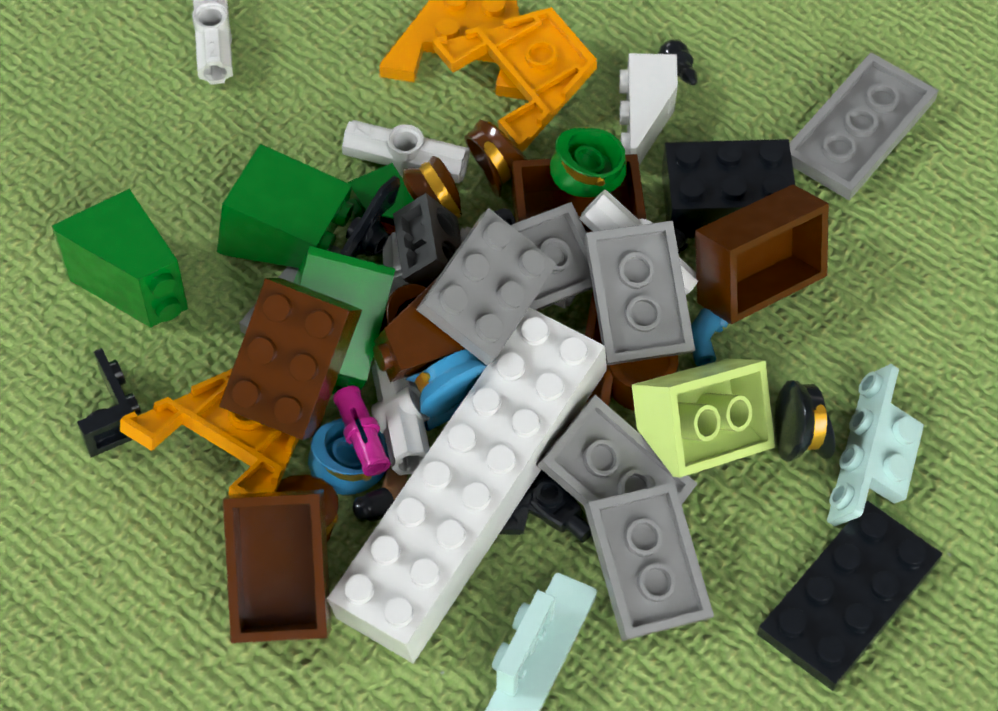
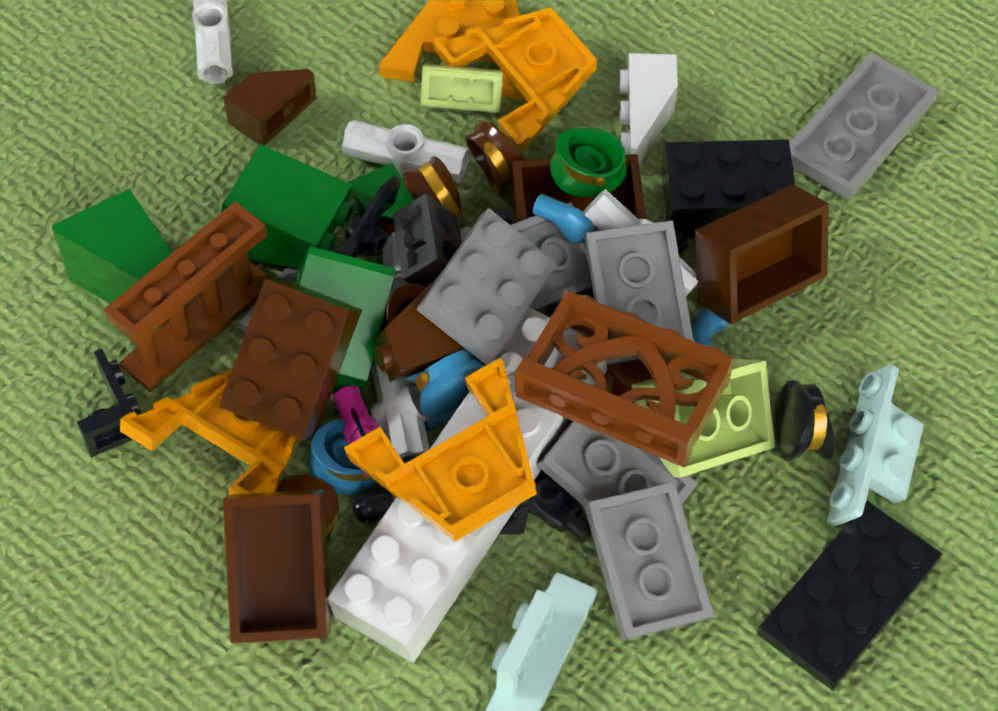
black bar [658,39,697,85] -> none
none -> dark orange fence [104,202,271,392]
none -> reddish brown slope [223,69,317,145]
none -> light orange wing [344,357,537,542]
none -> yellowish green plate [420,64,503,113]
none -> dark orange fence [515,290,733,468]
none -> dark azure arm [533,194,594,244]

